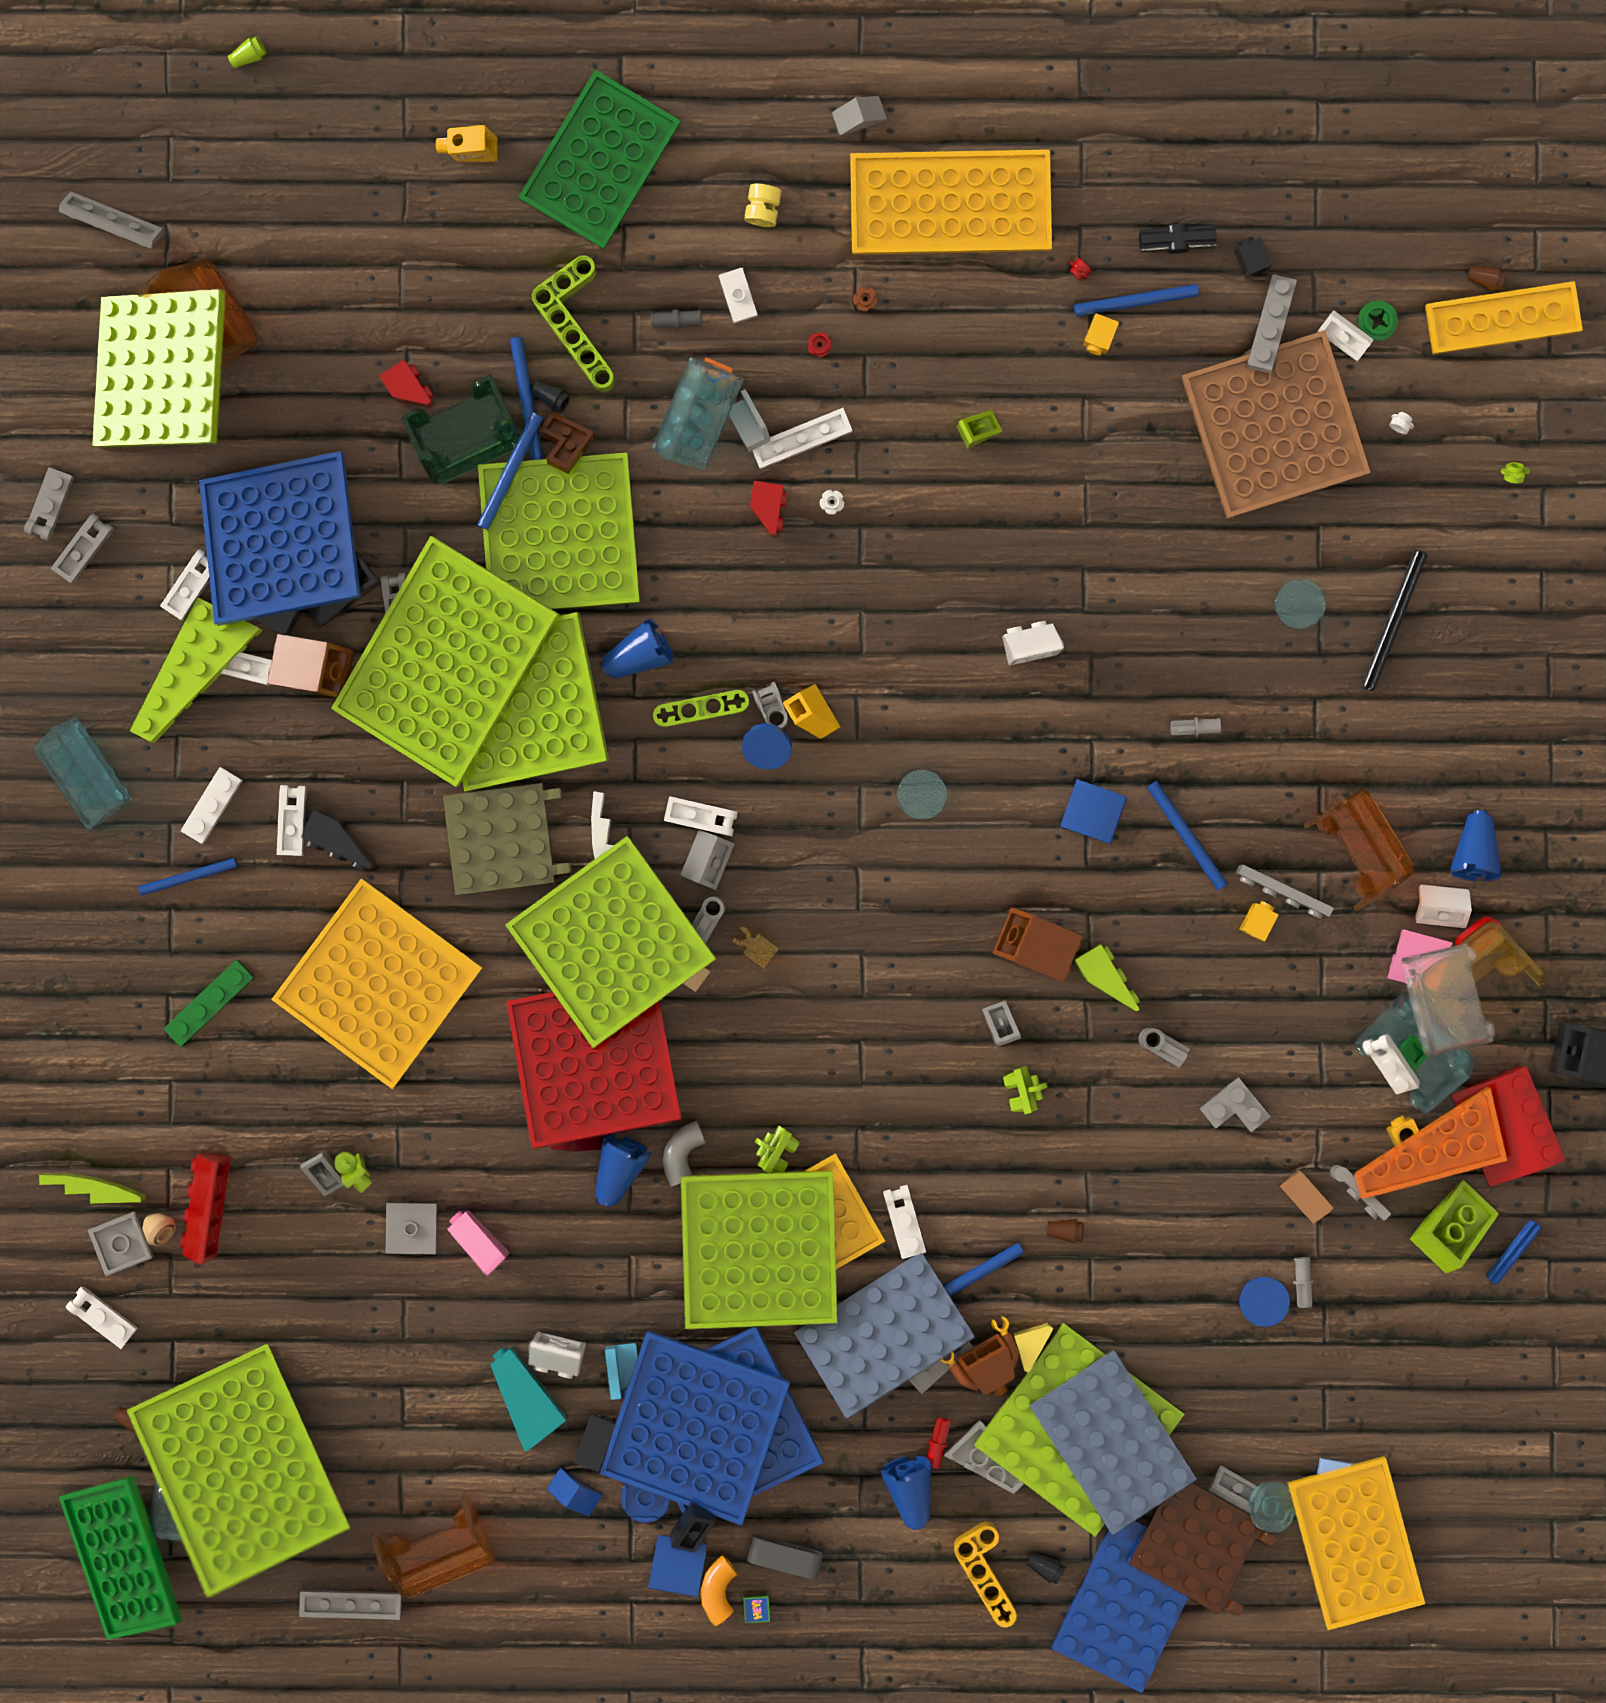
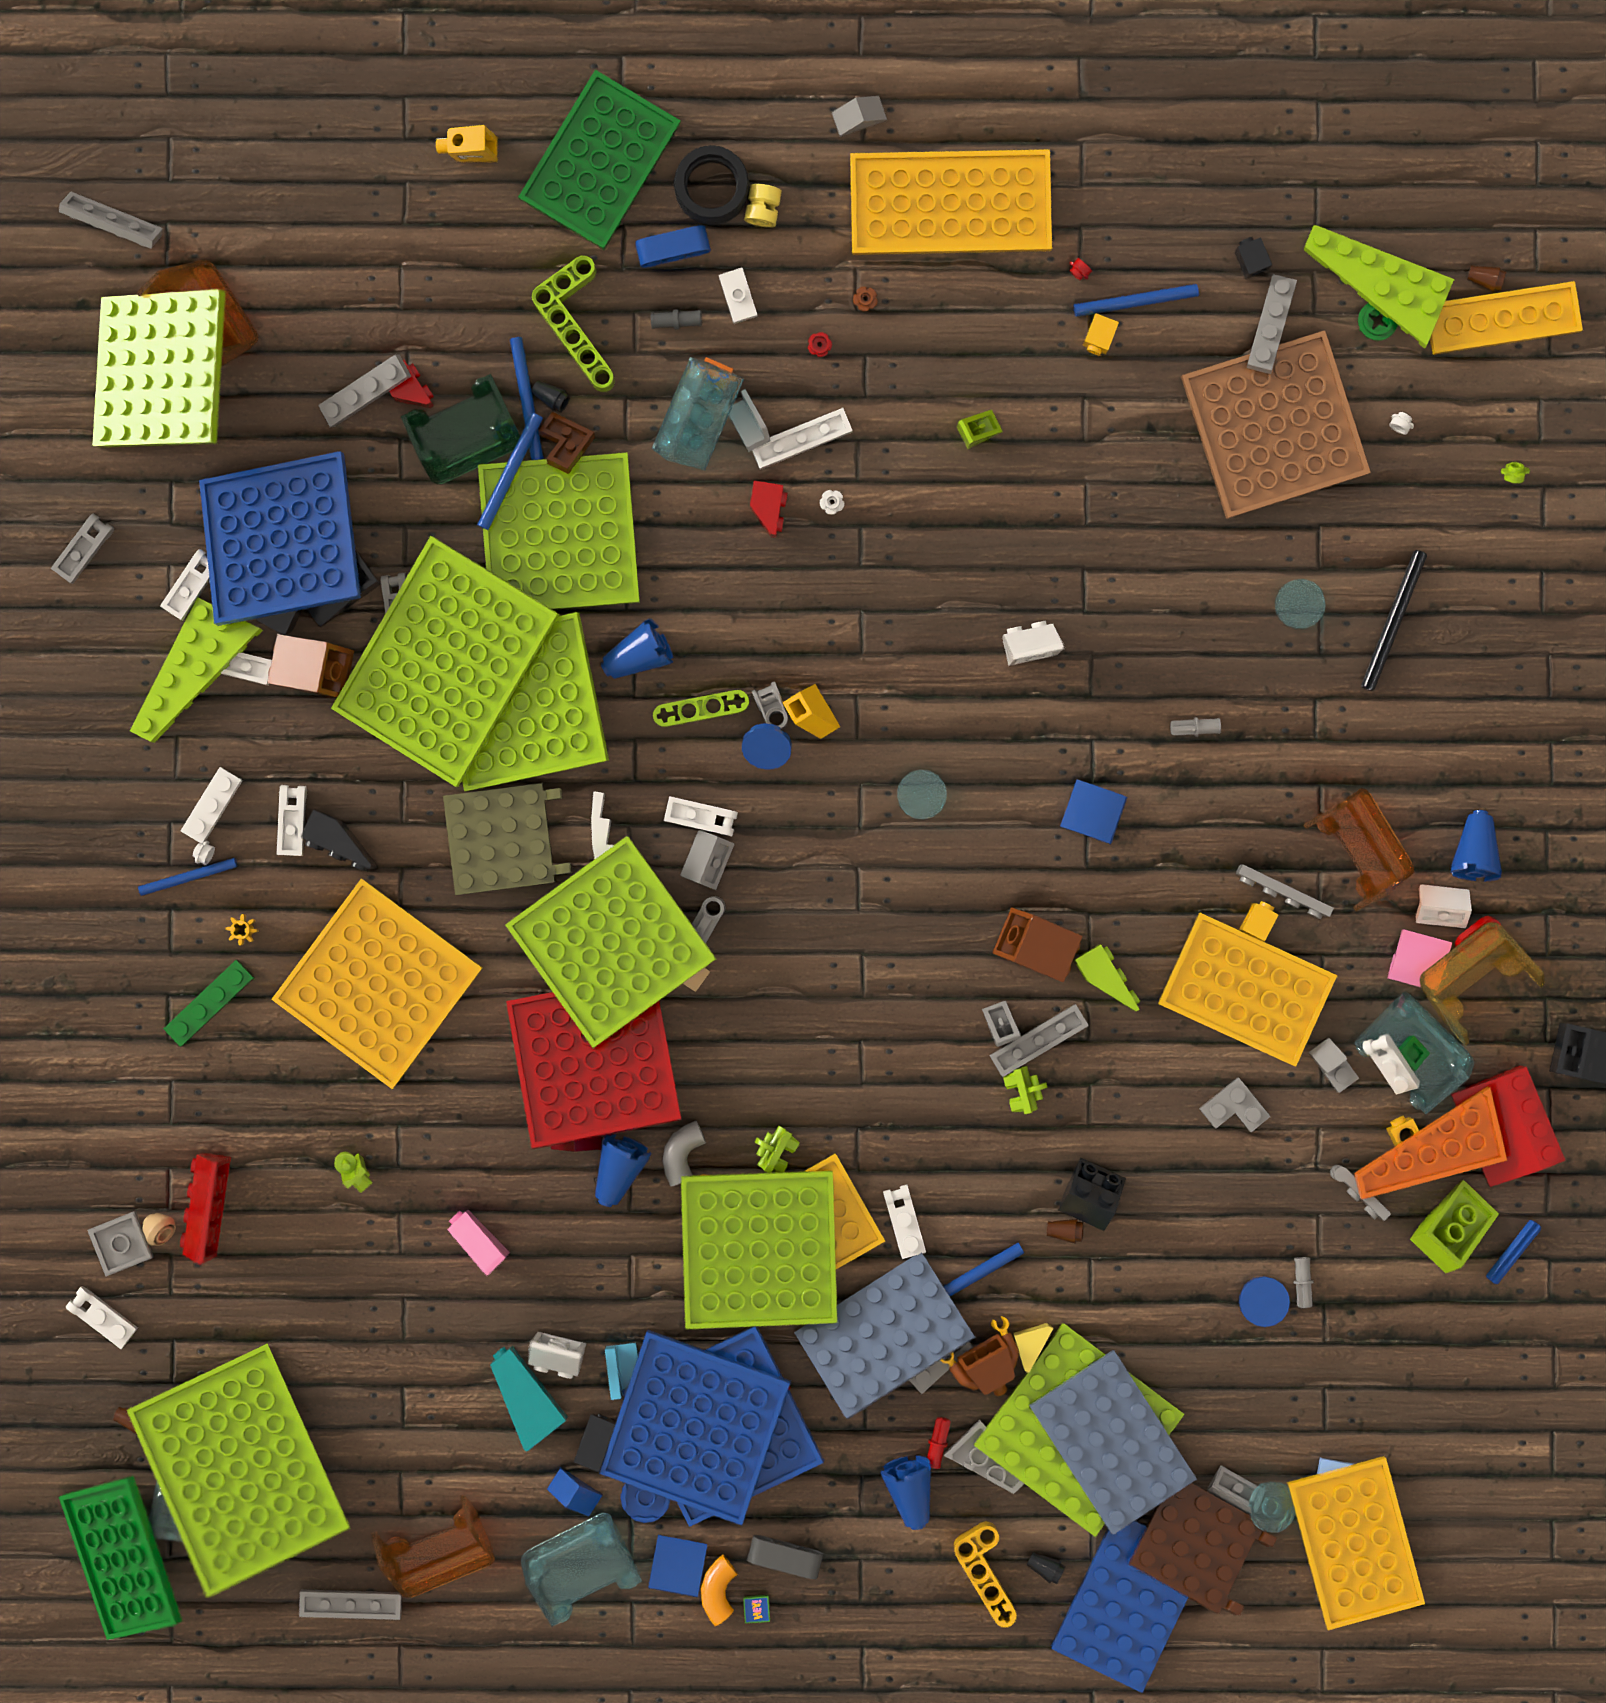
light grey plate [24,467,74,541] -> none
clear light blue slope [33,717,132,831] -> none
lime slope [39,1173,146,1204] -> none
lime cone [228,36,267,69] -> none
light grey slope [300,1150,344,1197] -> none
light grey plate [385,1202,437,1254] -> none
black slope [670,1502,716,1552] -> none
clear yellow plate [732,927,779,969] -> none
light grey piece [1138,1028,1190,1067] -> none
black piece [1139,224,1217,254] -> none
blue piece [1146,781,1228,891] -> none
medium nougat slope [1280,1170,1334,1224] -> none
white plate [1317,310,1374,361] -> none
clear windscreen [1402,943,1495,1057] -> none
none -> white plate [193,841,215,865]
none -> yellow gear [226,914,259,945]
none -> light grey plate [318,354,412,427]
none -> clear light blue windscreen [521,1513,642,1627]
none -> blue beam [635,225,711,268]
none -> black tyre [674,145,749,225]
none -> light grey plate [989,1004,1089,1077]
none -> black slope [1059,1158,1126,1231]
none -> yellow plate [1158,913,1337,1067]
none -> lime wing [1304,225,1454,348]
none -> light grey slope [1308,1037,1359,1093]

